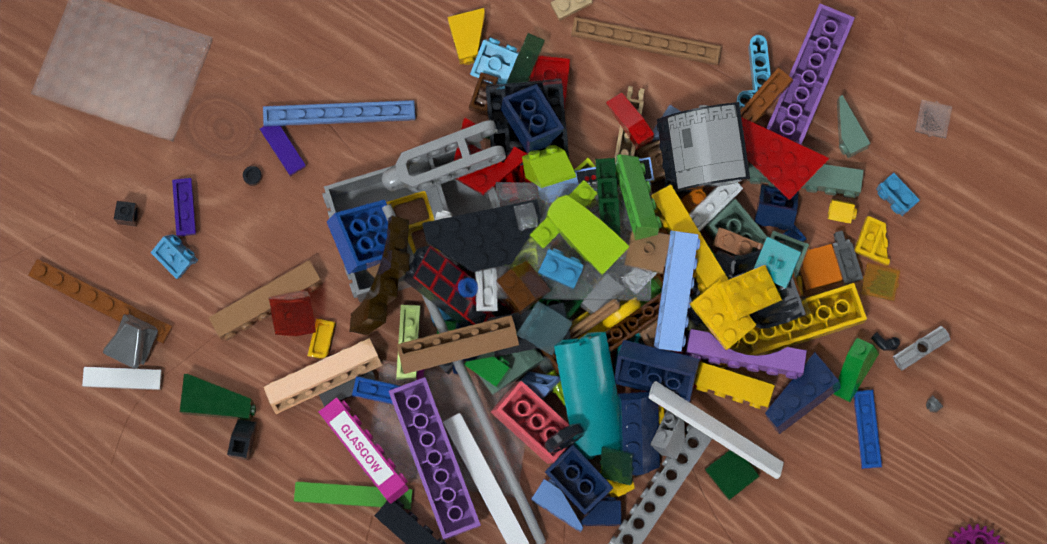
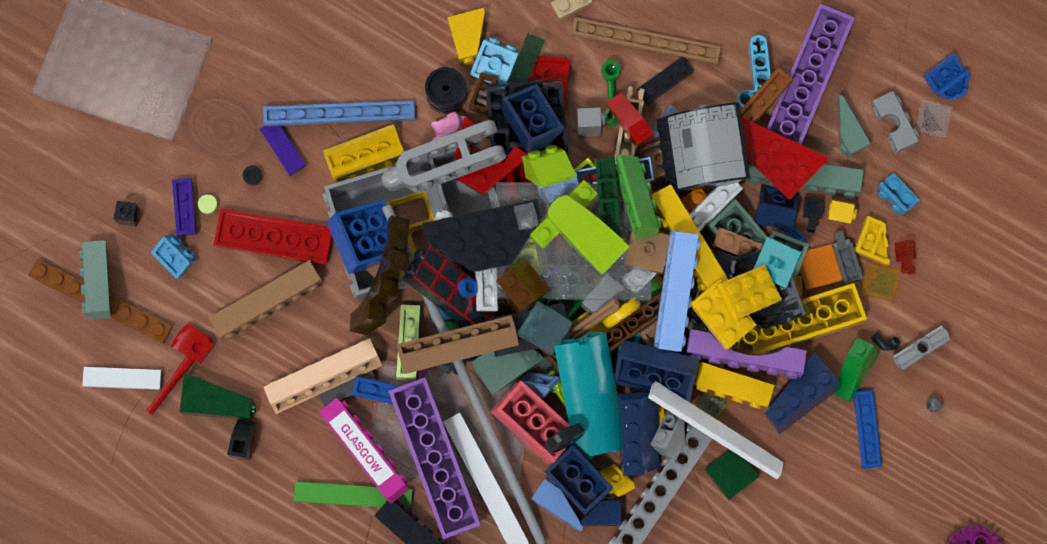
dark grey piece [103,314,158,369] -> none
clear red slope [269,290,316,336] -> none
yellow tile [307,318,336,359] -> none
green slope [464,356,512,388] -> none
dark azure bracket [538,249,584,290] -> none
clear green piece [600,446,634,485] -> none
none -> sand green brick [79,240,111,320]
none -> red piece [146,322,215,415]
none -> yellowish green tile [198,195,218,215]
none -> red plate [213,208,332,266]
none -> yellow slope [323,124,404,183]
none -> black wheel [425,67,467,114]
none -> bright pink animal [431,112,468,141]
none -> light grey brick [577,108,605,137]
none -> green piece [601,60,620,127]
none -> black plate [637,57,694,105]
none -> piece [691,389,734,421]
none -> black plate [803,197,824,233]
none -> light grey arch [870,91,919,155]
none -> clear red plate [894,240,916,275]
none -> blue slope [923,54,970,99]

